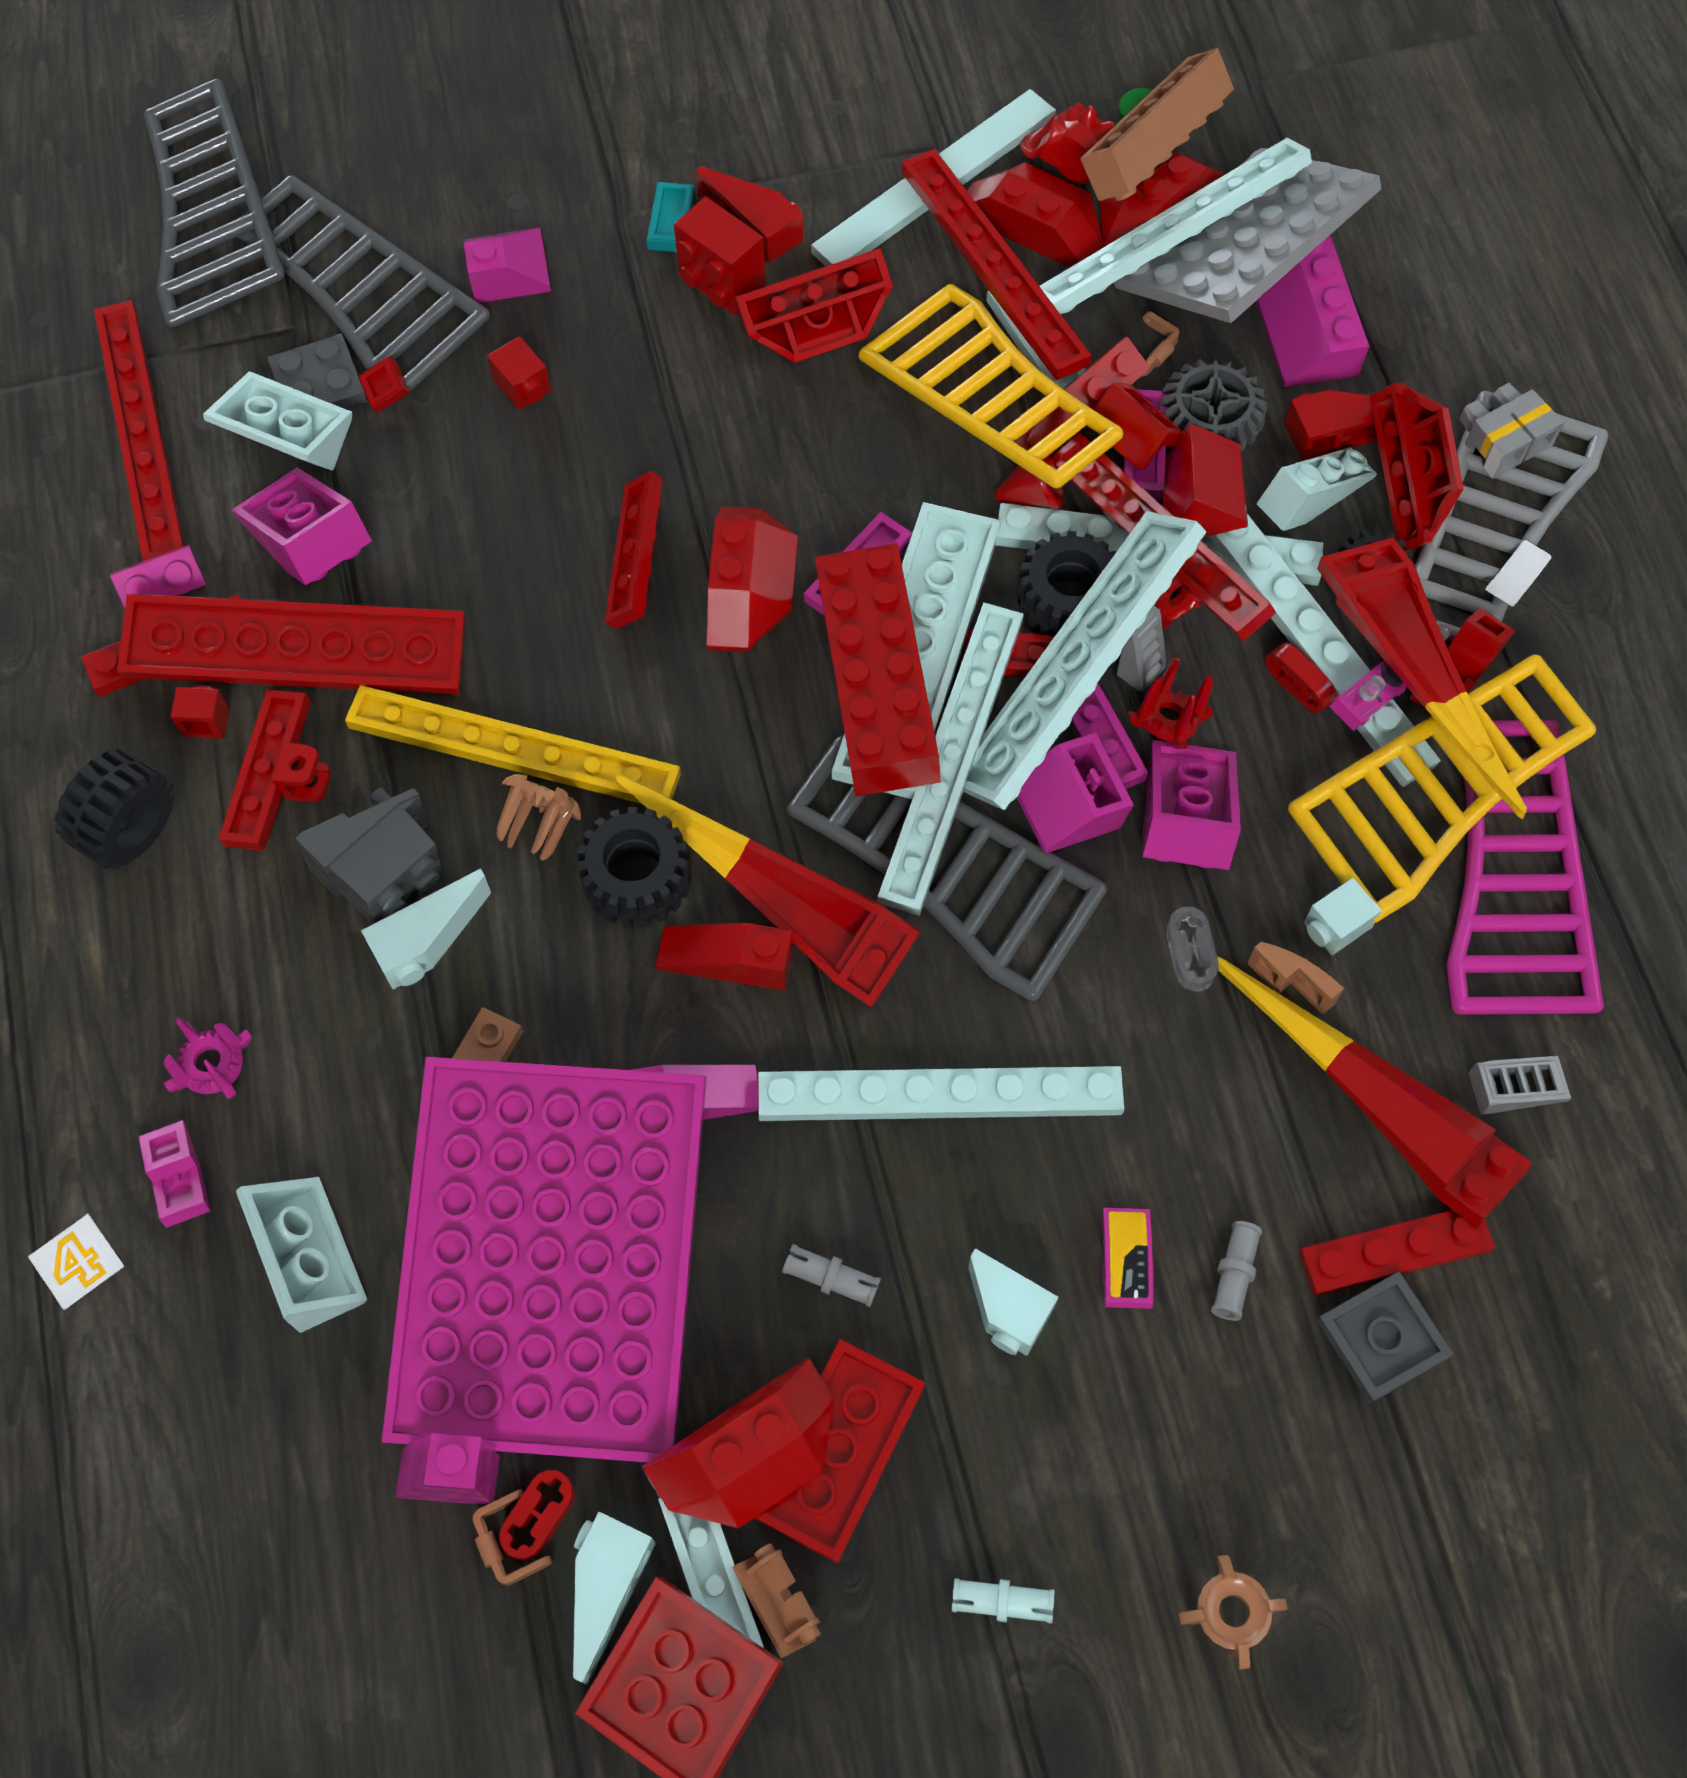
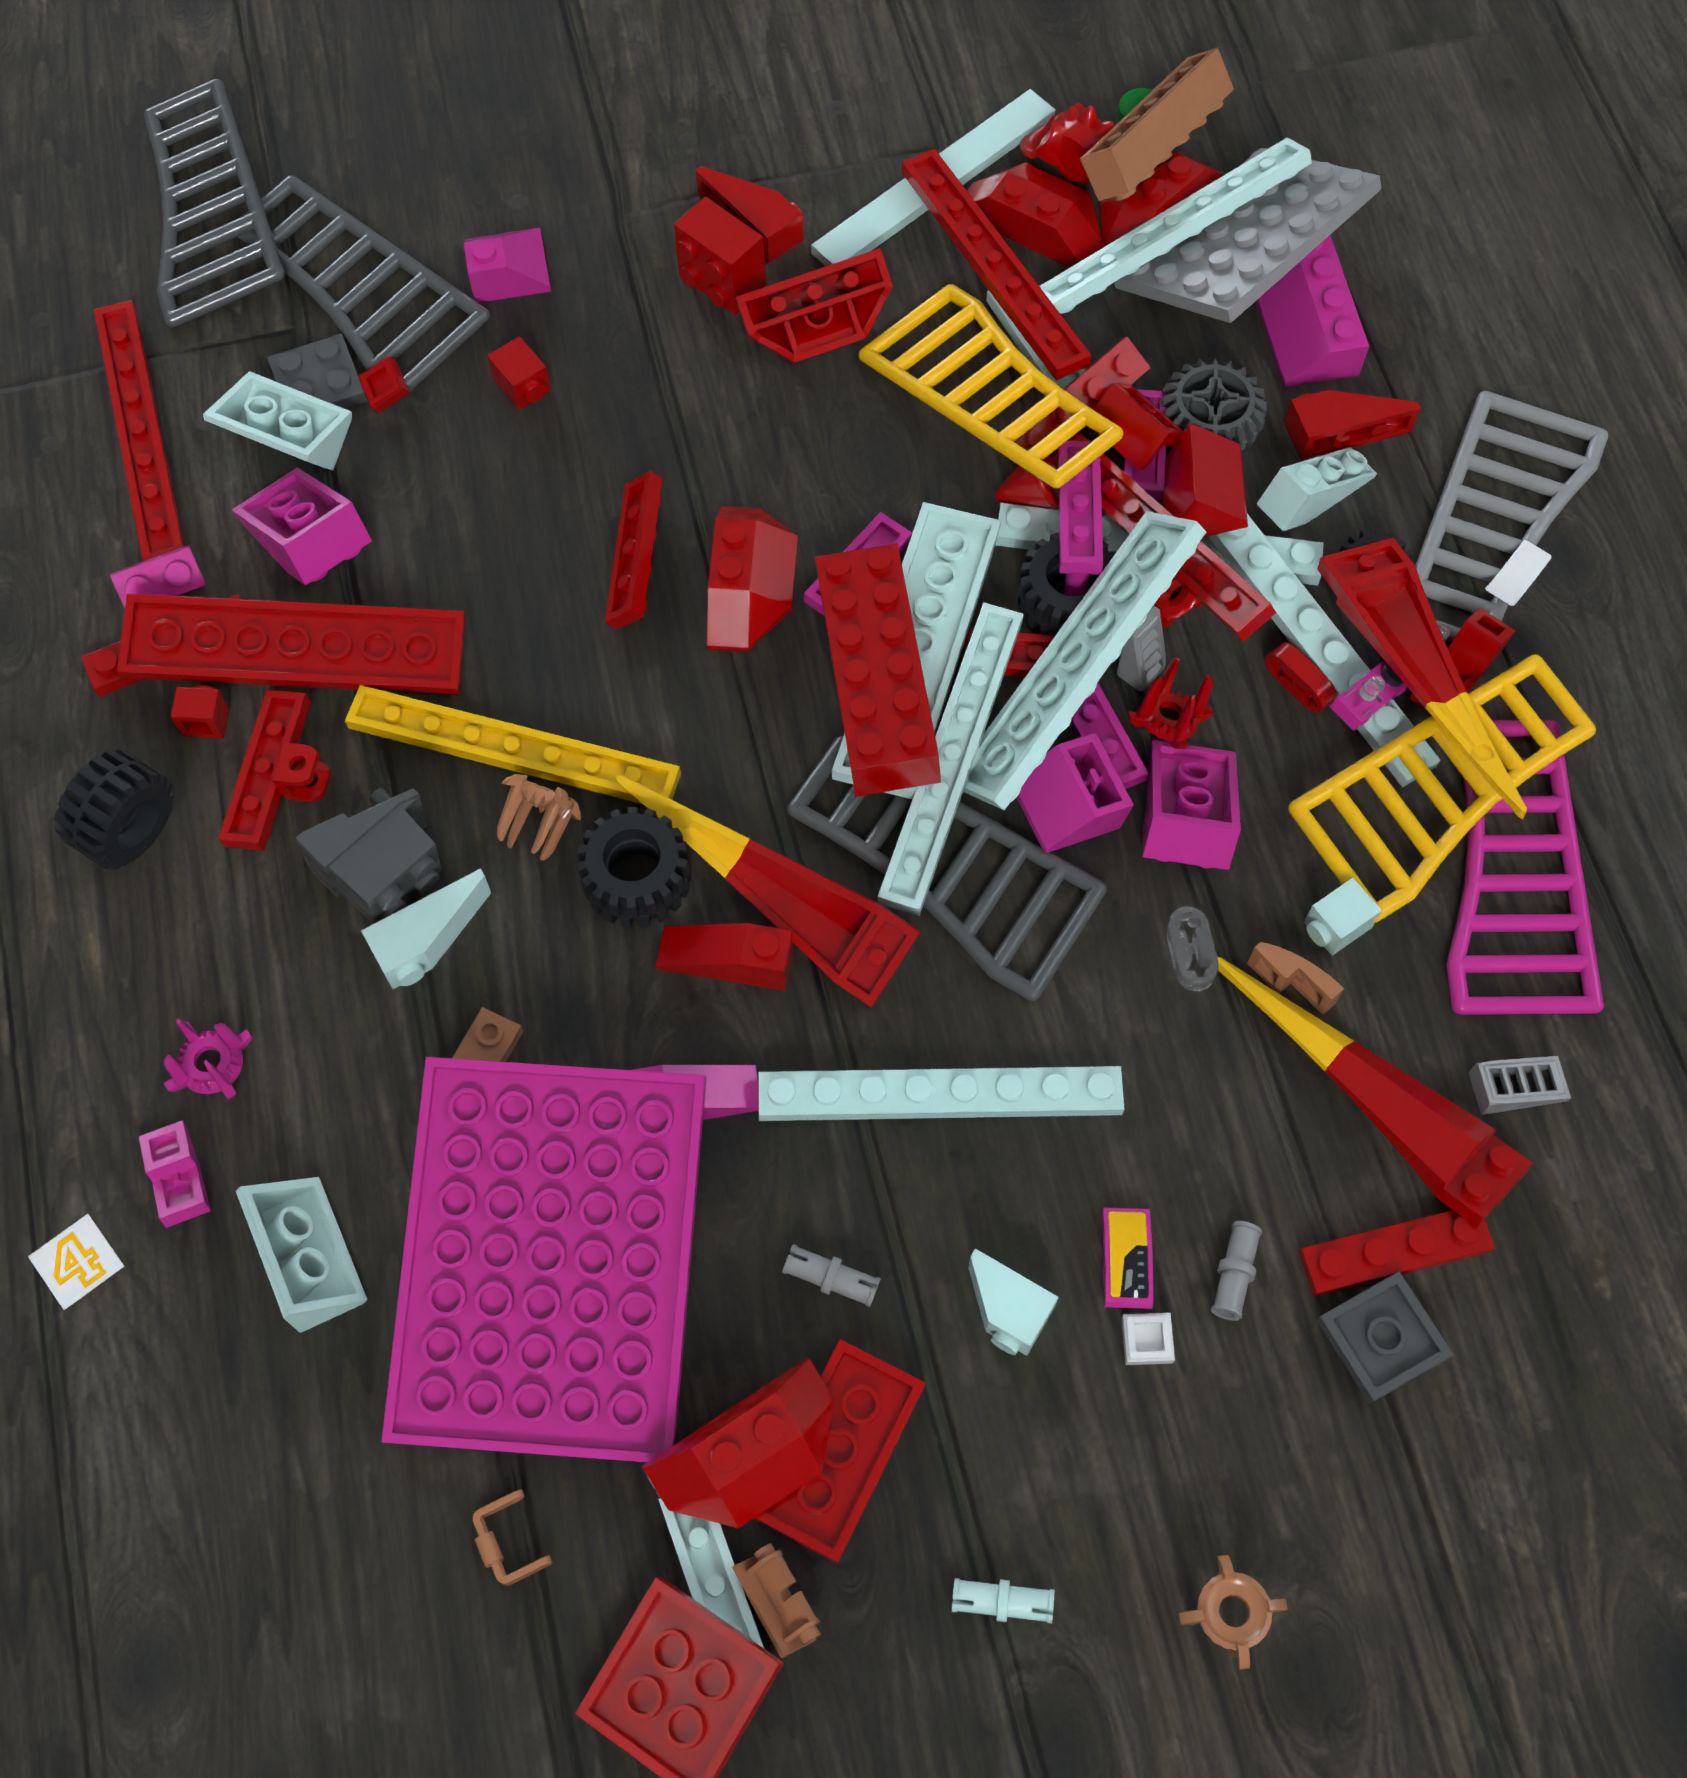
dark pink slope [395,1433,500,1505] -> none
red beam [499,1470,575,1561] -> none
light aqua slope [573,1512,656,1685] -> none
teal tile [646,182,695,252] -> none
nougat piece [1142,311,1179,376] -> none
red wedge [1369,383,1464,551] -> none
light grey hips [1459,383,1564,479] -> none
none -> dark pink piece [1058,441,1103,596]
none -> white tile [1121,1313,1175,1365]

